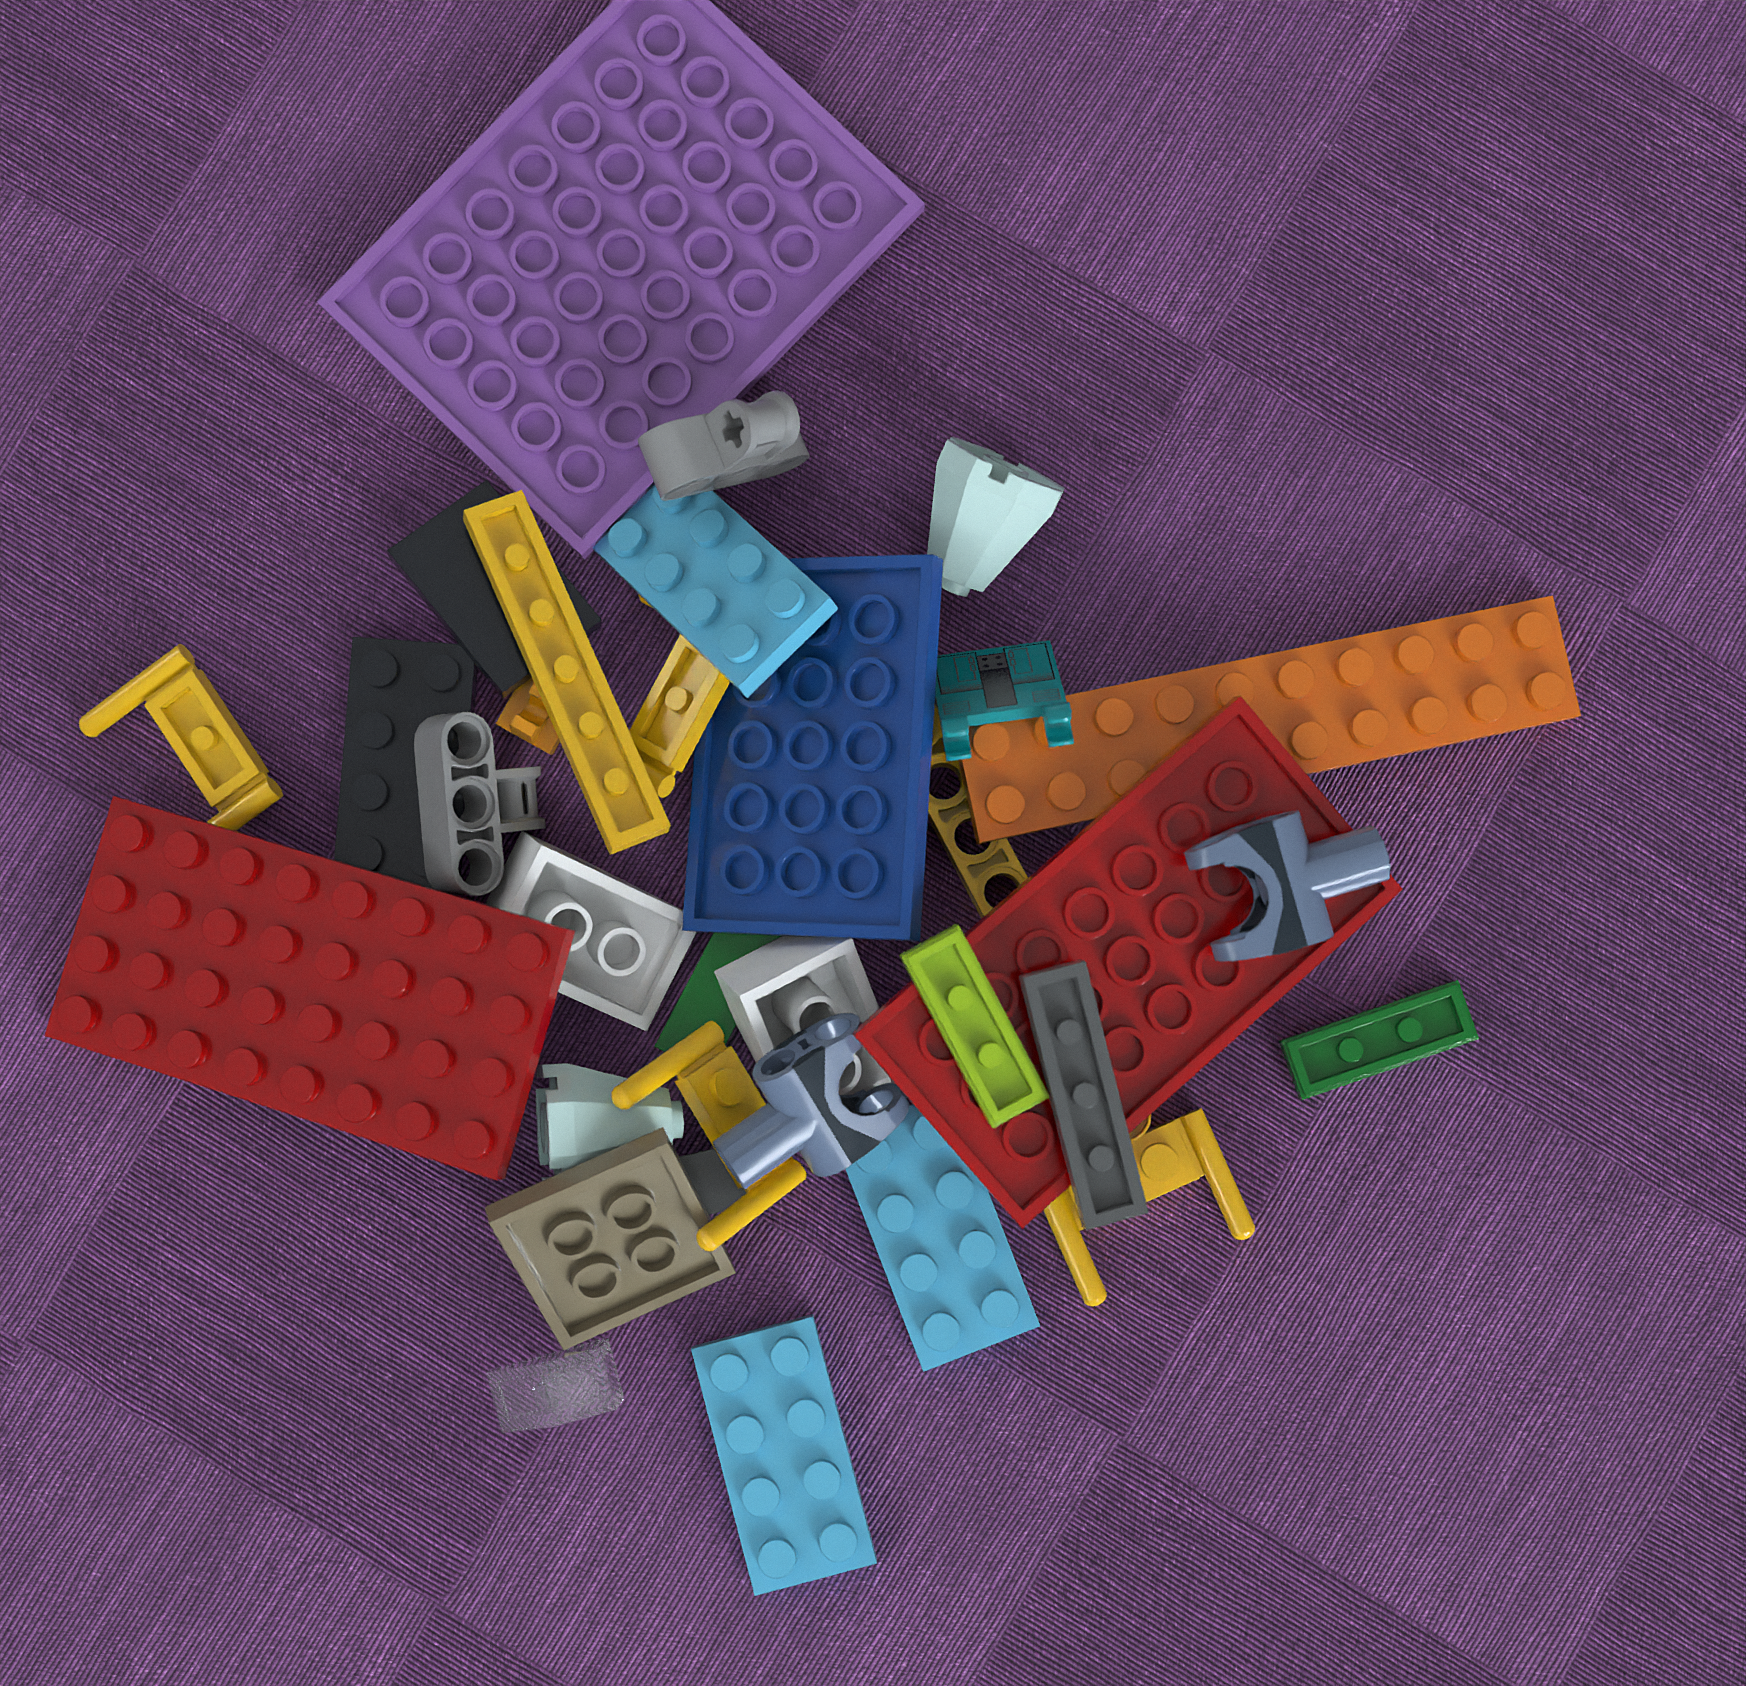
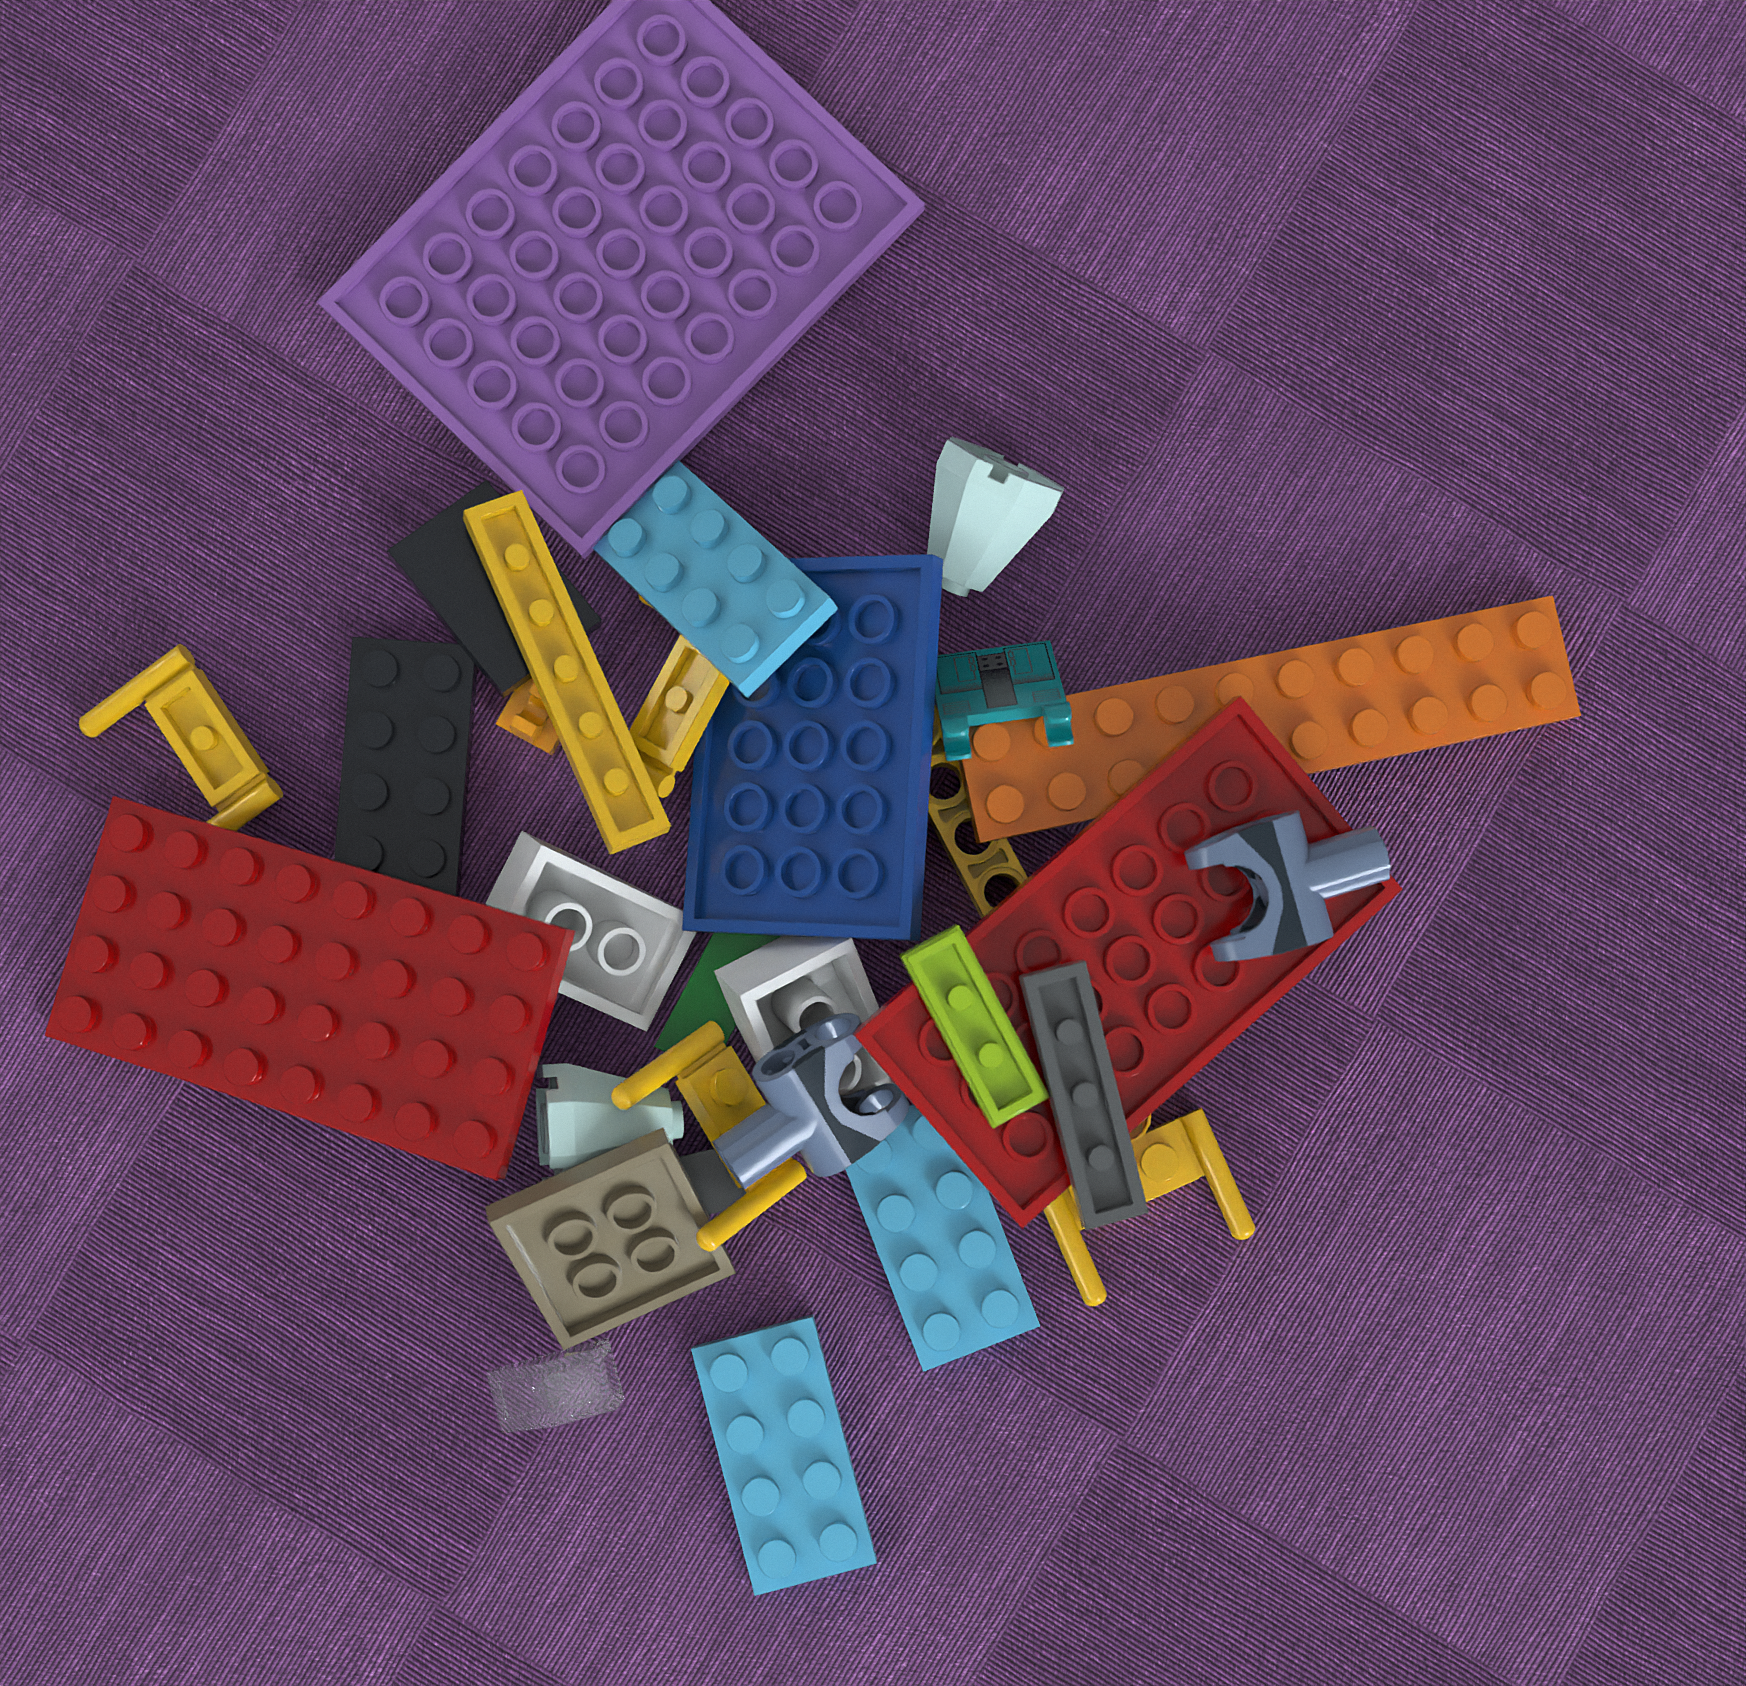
light grey piece [414,712,546,896] -> none
light grey piece [637,390,810,501] -> none
green tile [1278,980,1479,1100] -> none

